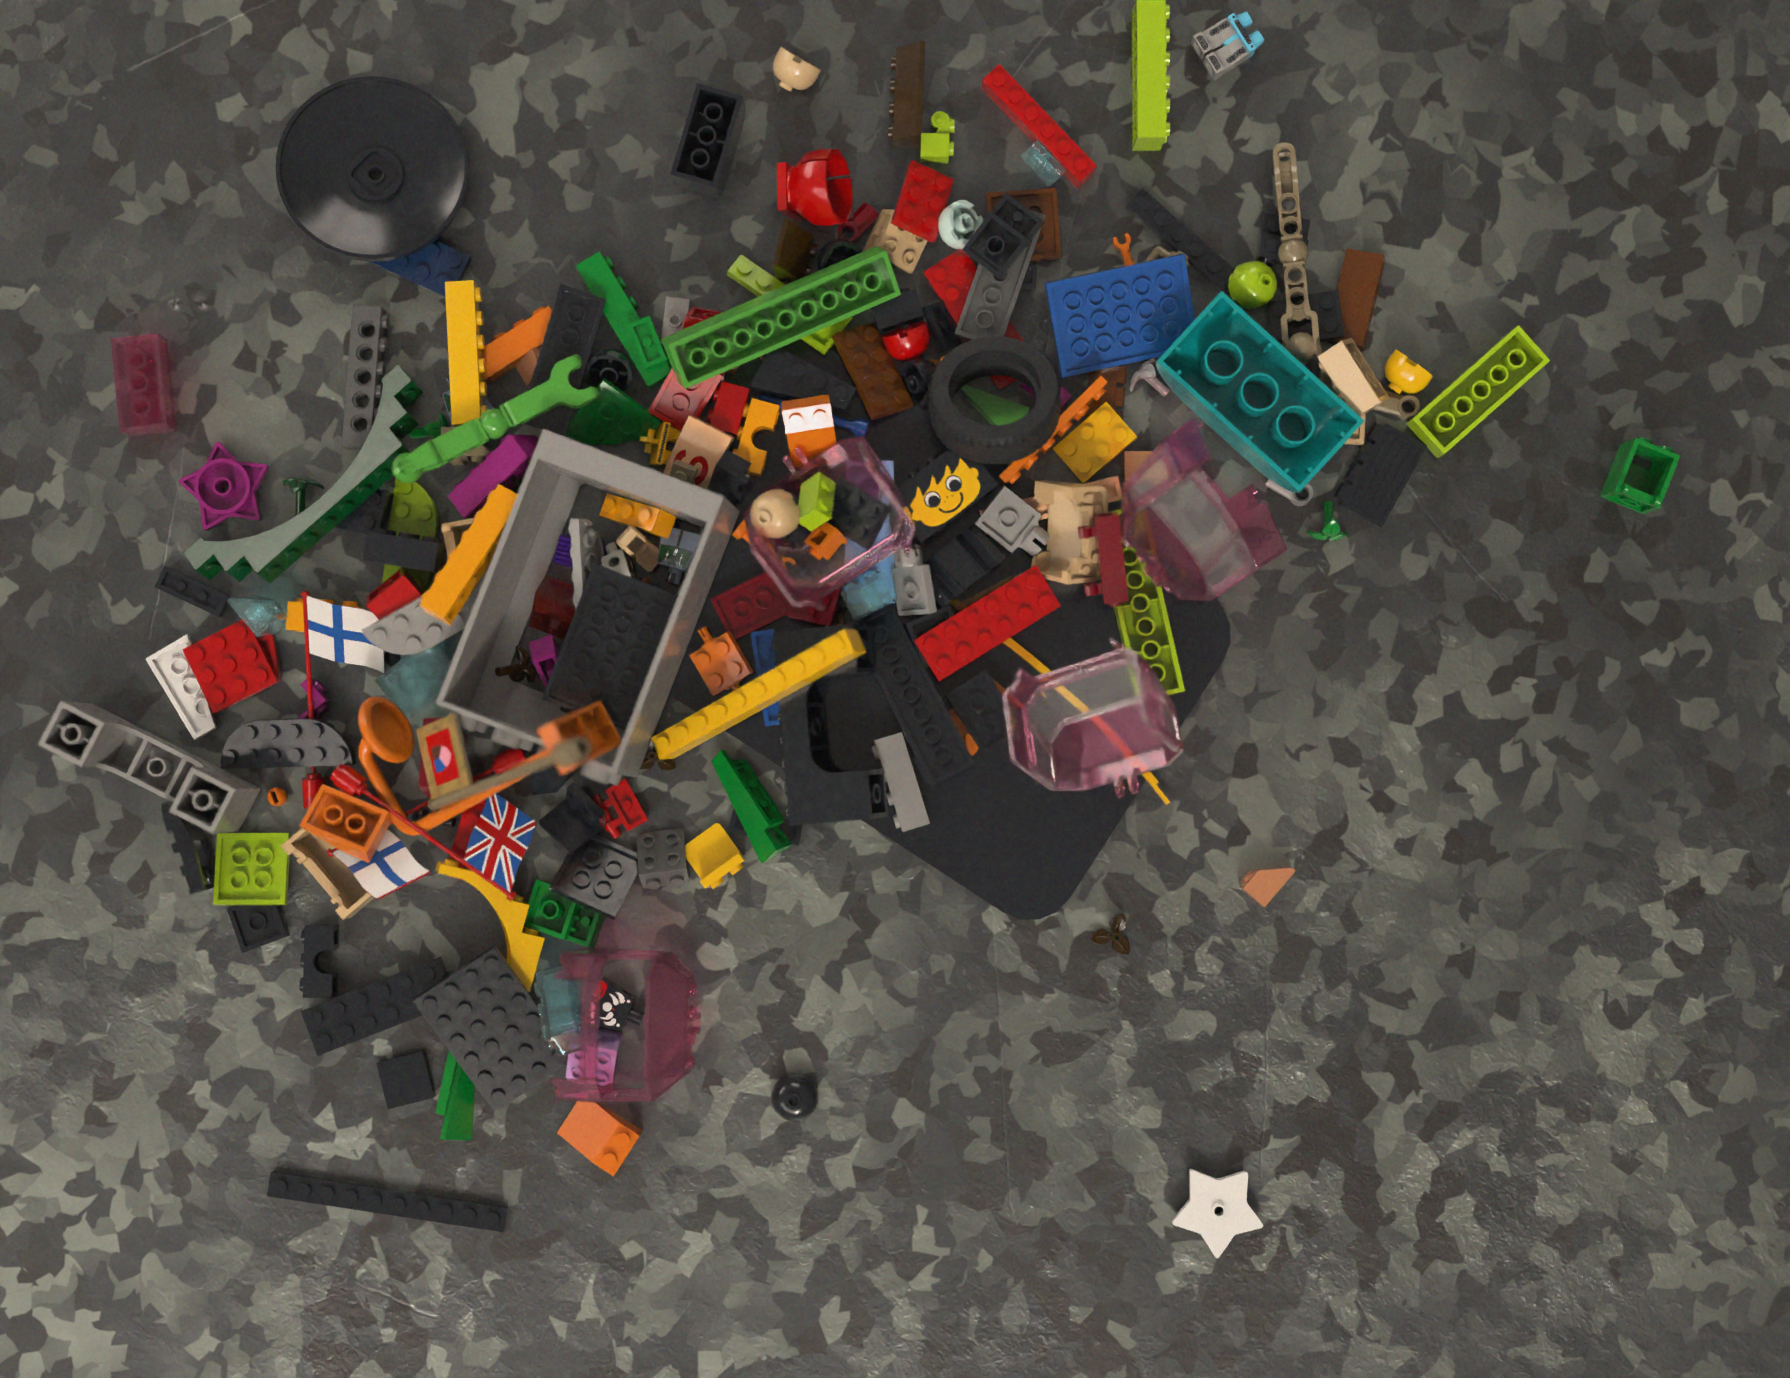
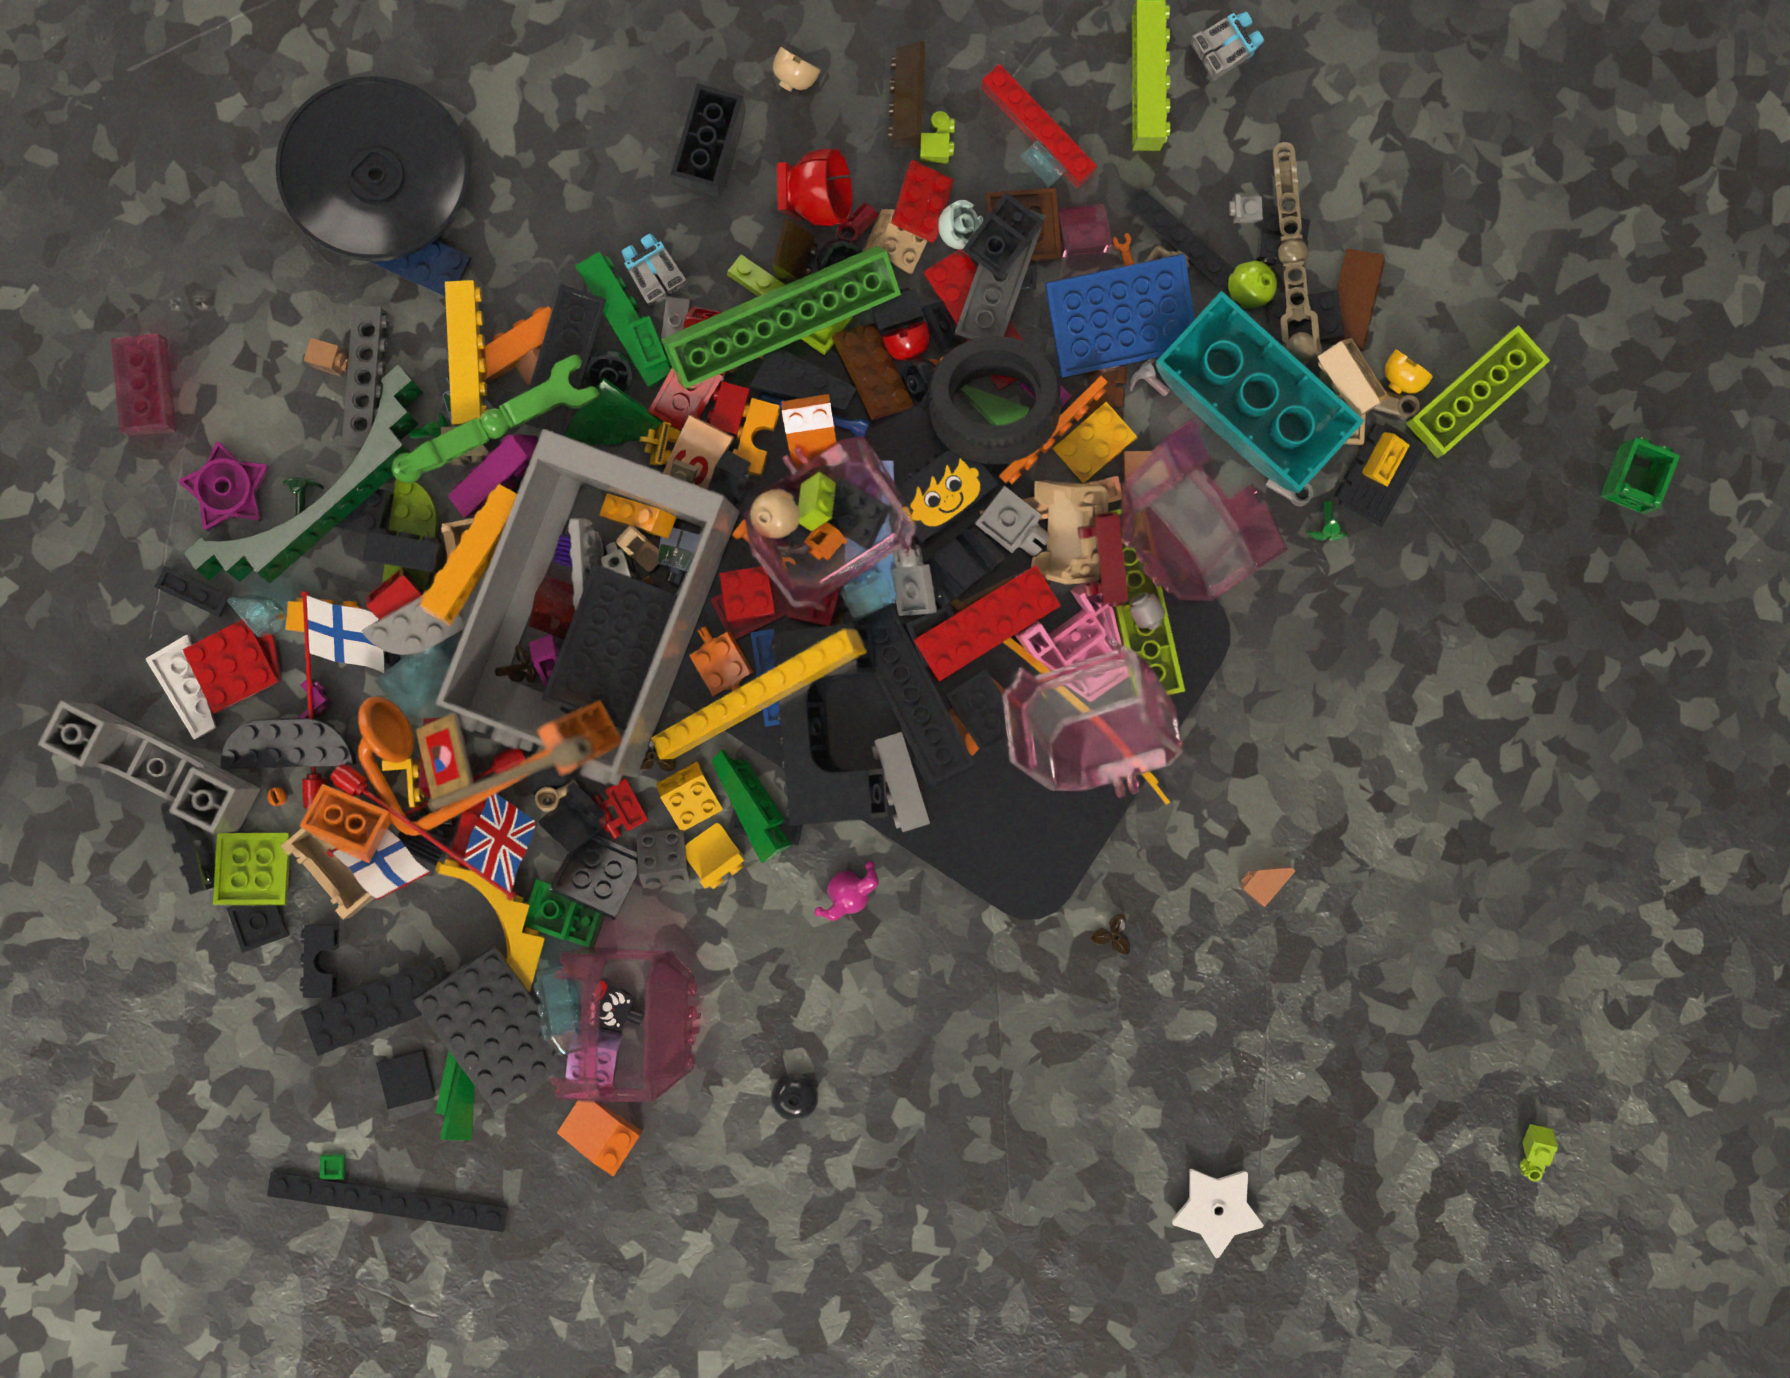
none -> medium nougat brick [304,338,349,377]
none -> green tile [320,1154,346,1179]
none -> yellow bracket [382,758,427,807]
none -> black brick [397,817,452,866]
none -> tan bar [535,779,578,813]
none -> hips [622,233,688,308]
none -> yellow bracket [656,761,722,831]
none -> red brick [719,566,776,623]
none -> dark pink piece [814,861,879,921]
none -> bright pink wedge [1015,581,1128,699]
none -> clear pink slope [1058,204,1112,257]
none -> light grey head [1129,592,1165,630]
none -> light grey bracket [1229,194,1263,223]
none -> yellow slope [1362,432,1410,487]
none -> lime brick [1520,1124,1558,1181]

